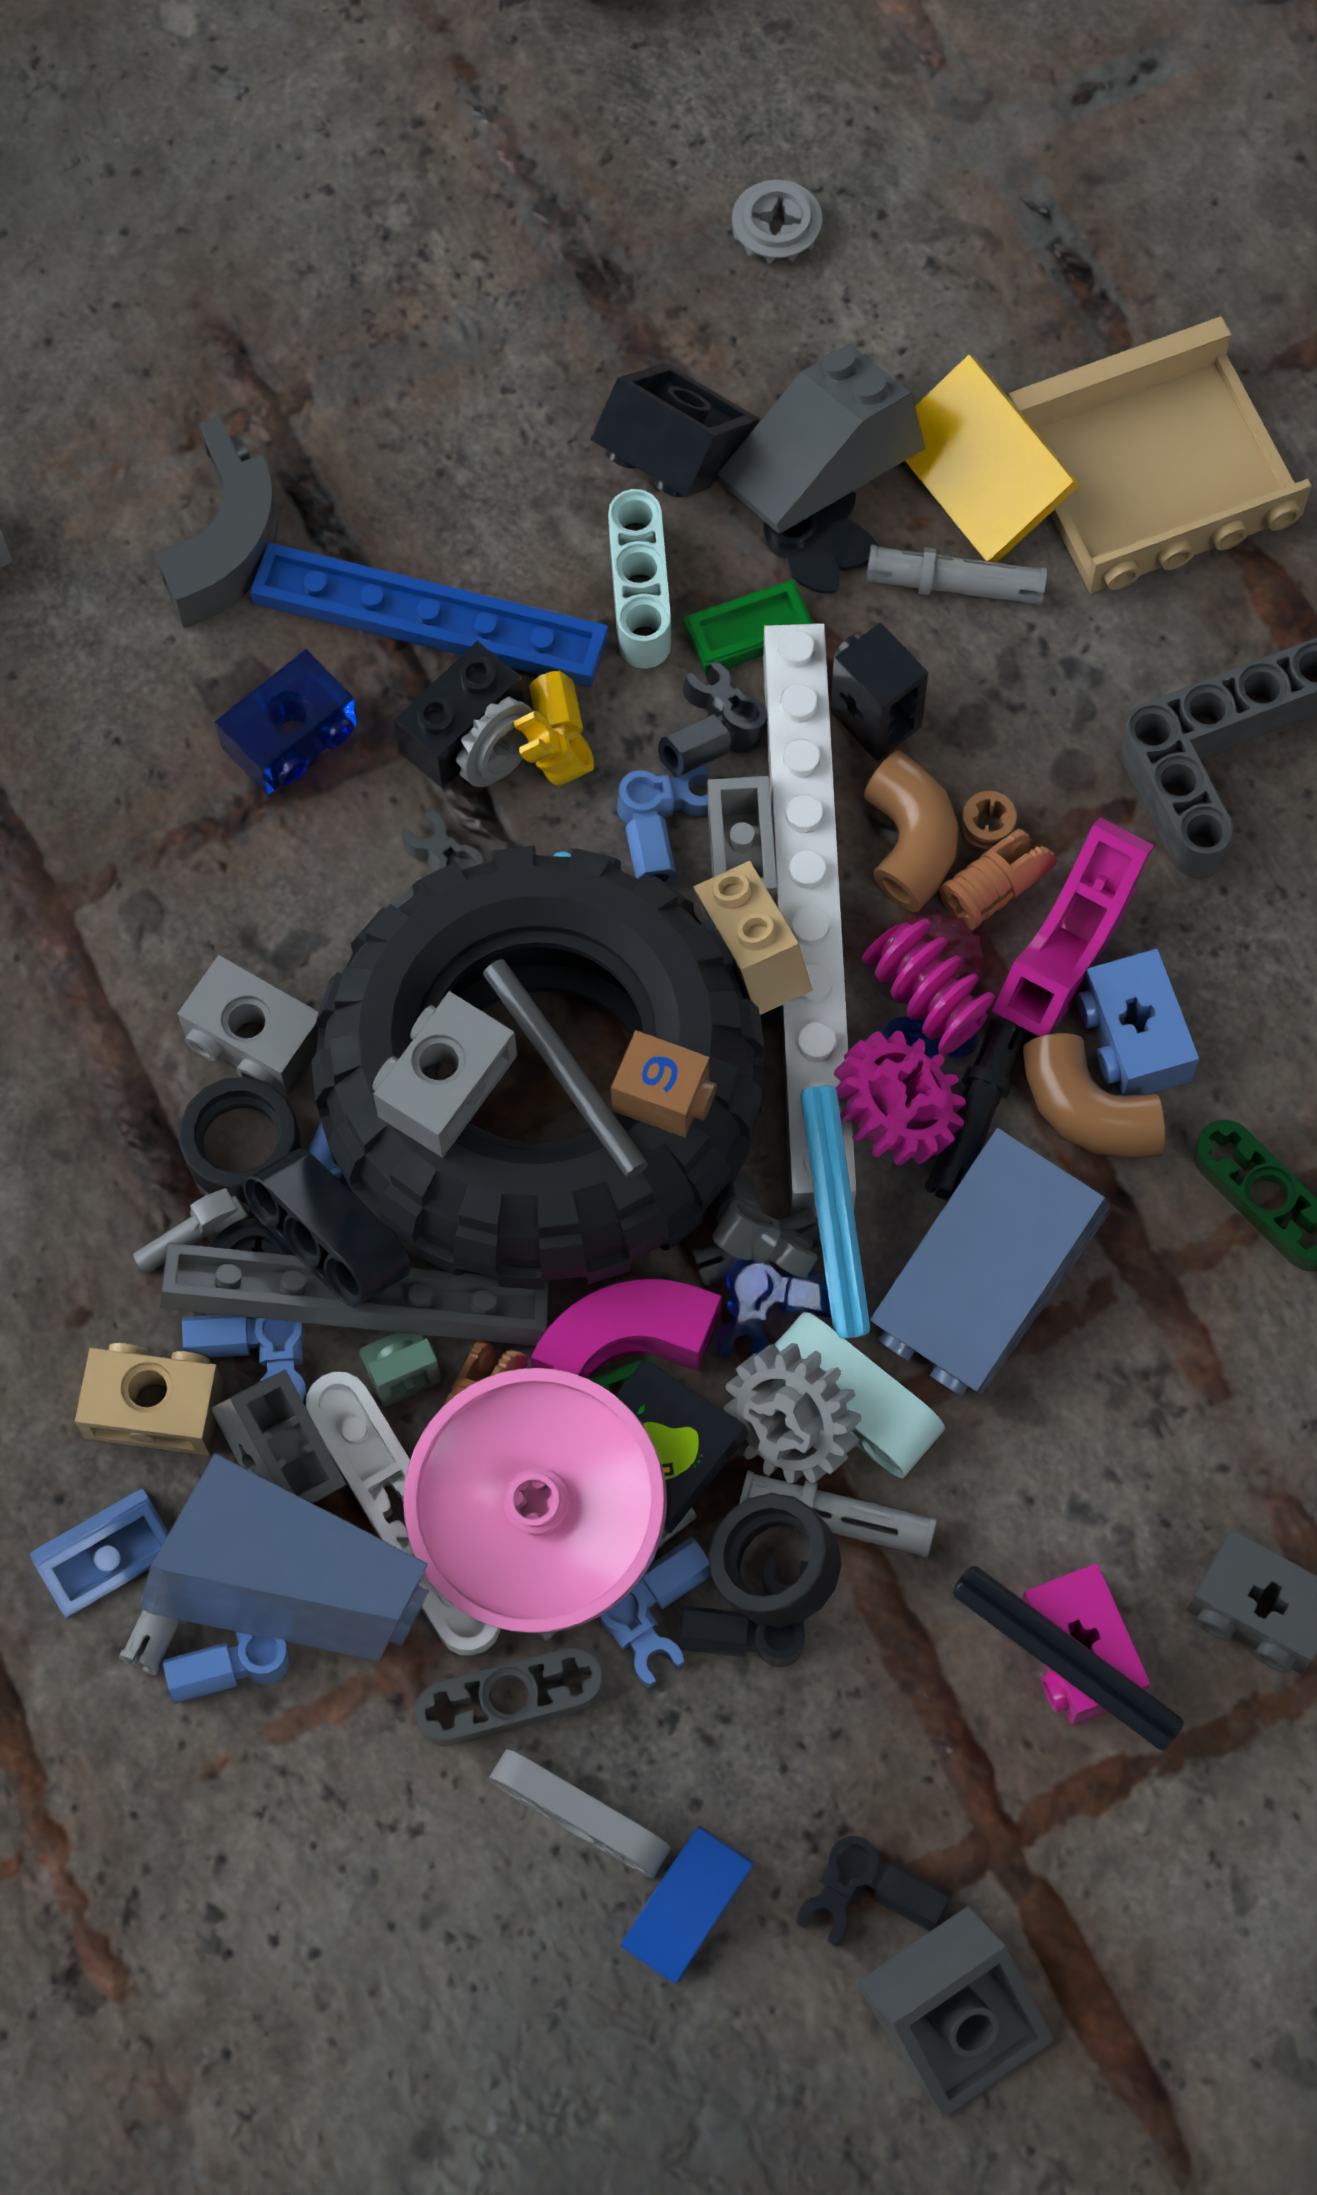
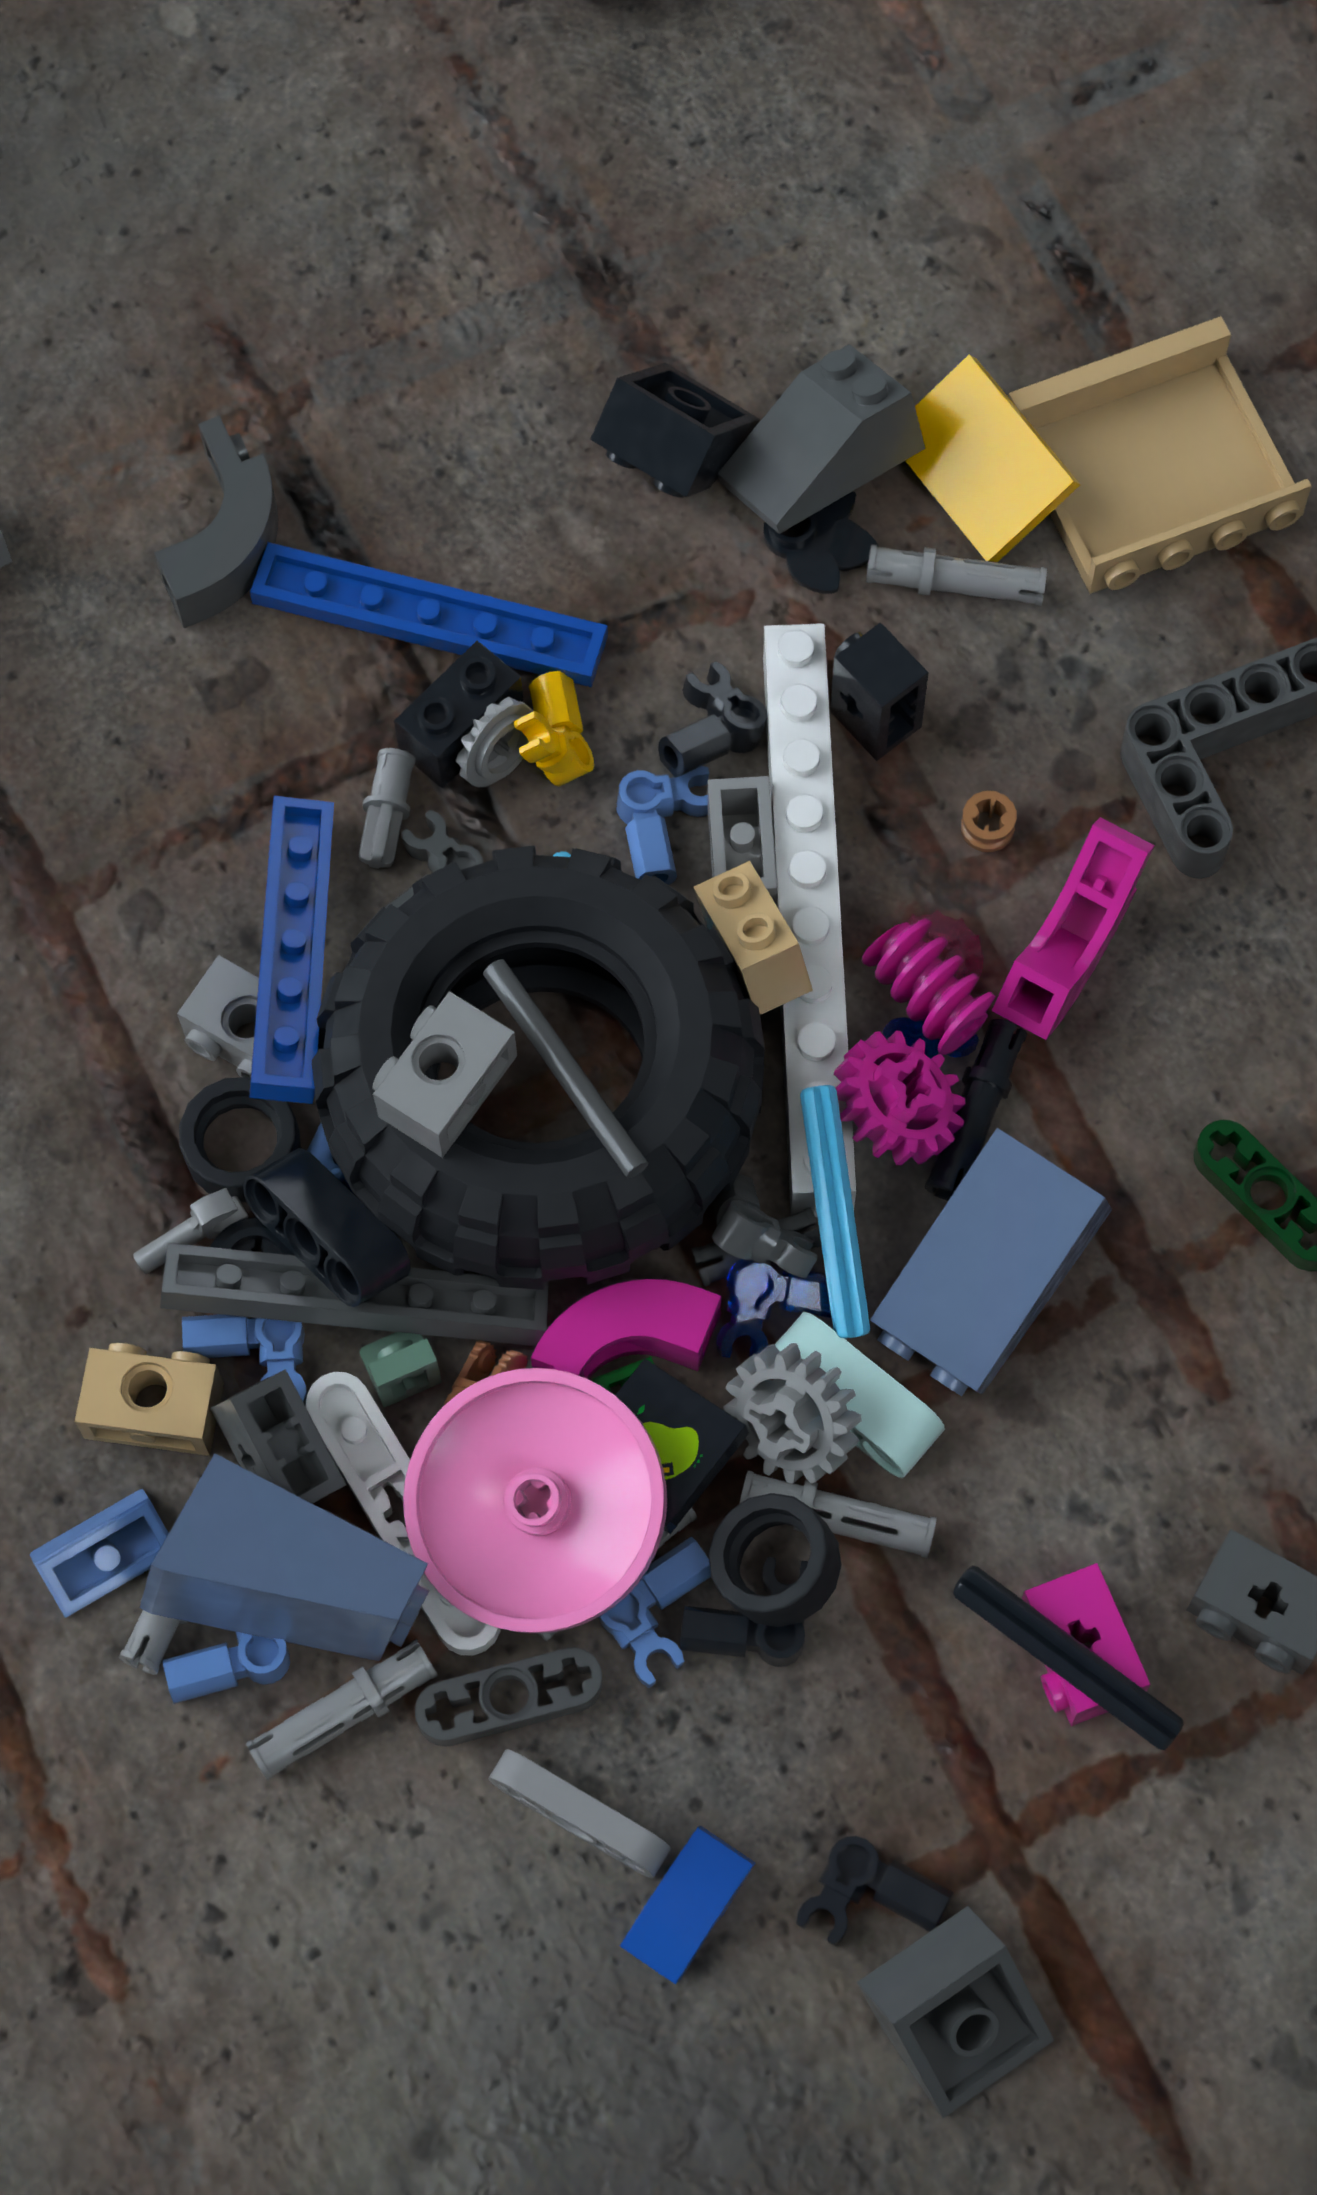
clear blue brick [214,649,358,796] -> none
light aqua beam [608,489,671,669] -> none
medium nougat brick [611,1030,717,1138] -> none
green tile [683,579,813,676] -> none
light grey gear [732,180,822,265] -> none
medium nougat cylinder [864,750,959,912] -> none
nougat hinge [939,828,1058,930] -> none
medium nougat cylinder [1023,1033,1165,1158] -> none
medium blue brick [1076,949,1199,1096] -> none
none -> light grey pin [246,1639,438,1780]
none -> blue plate [249,796,334,1104]
none -> light grey axle [358,748,416,869]

